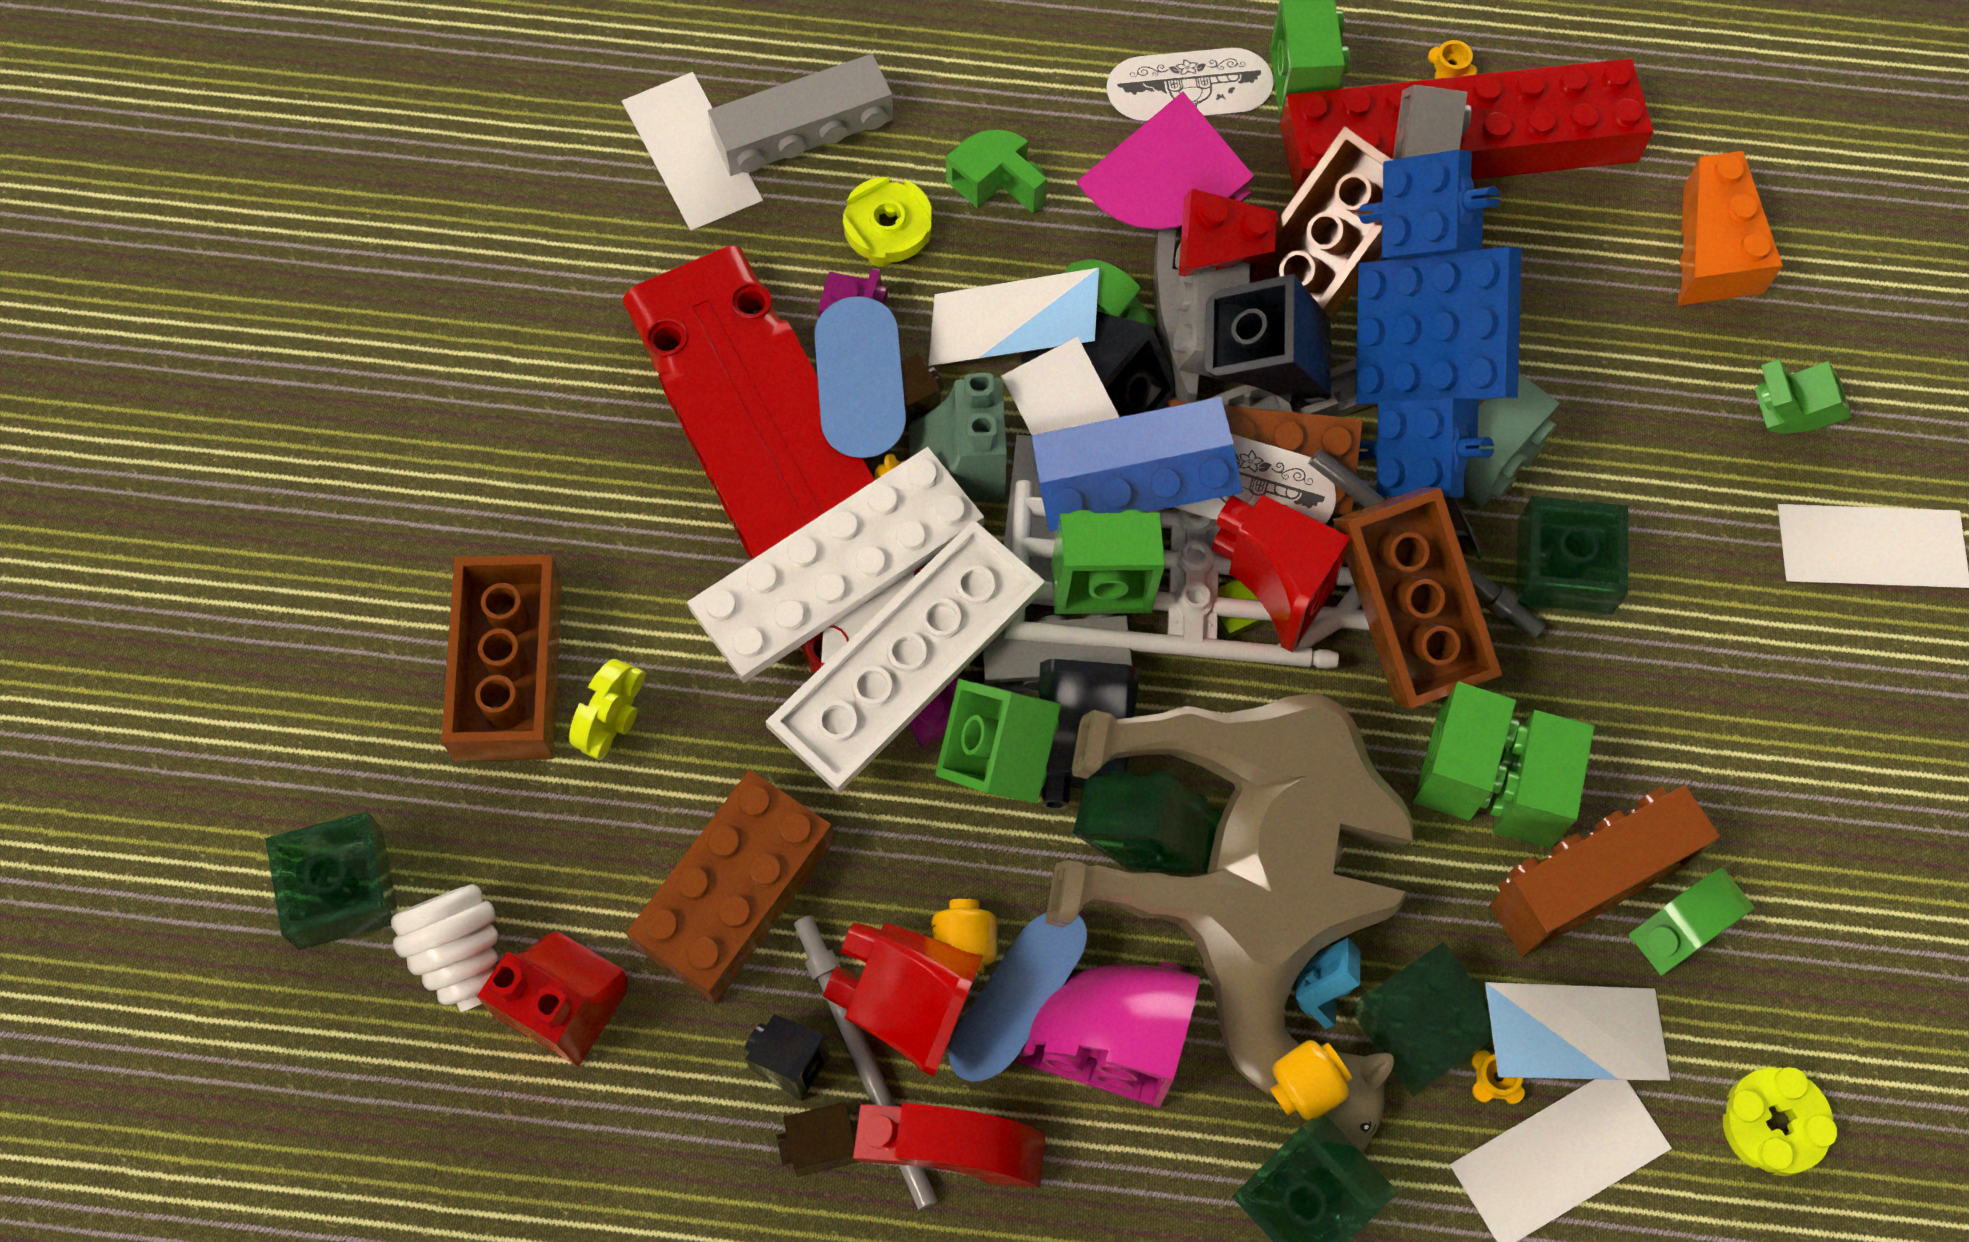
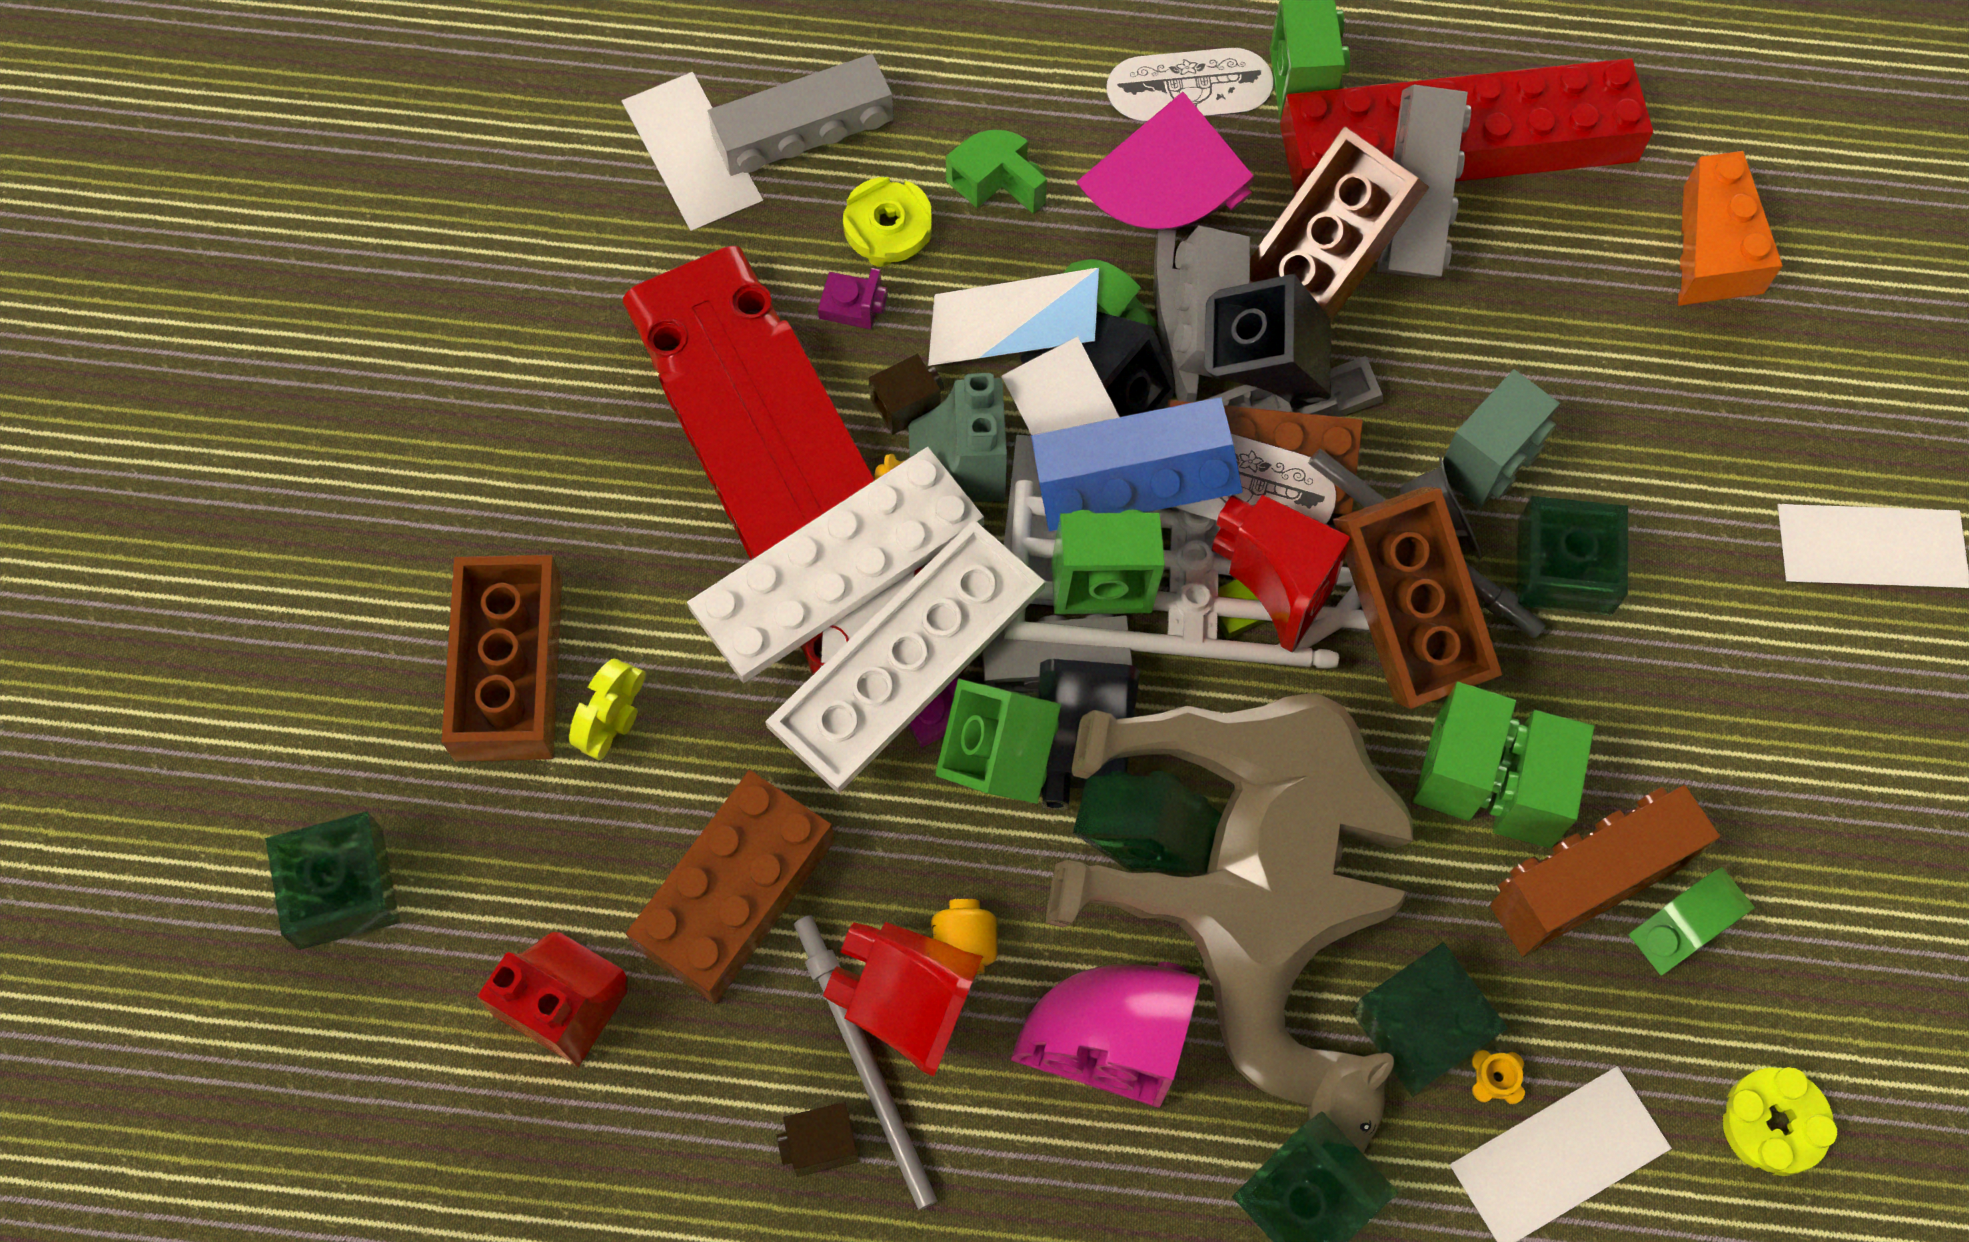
white piece [391,884,498,1012] -> none
black slope [744,1014,830,1101] -> none
medium blue sticker [815,297,906,458] -> none
red arch [853,1103,1046,1188] -> none
medium blue sticker [949,913,1087,1082] -> none
red wing [1178,188,1277,277] -> none
yellow head [1270,1040,1353,1122] -> none
dark azure bracket [1295,938,1361,1029] -> none
blue piece [1356,149,1522,497] -> none
yellow plate [1428,40,1477,79] -> none
sticker [1485,982,1670,1081] -> none
bright green brick [1755,359,1852,434] -> none

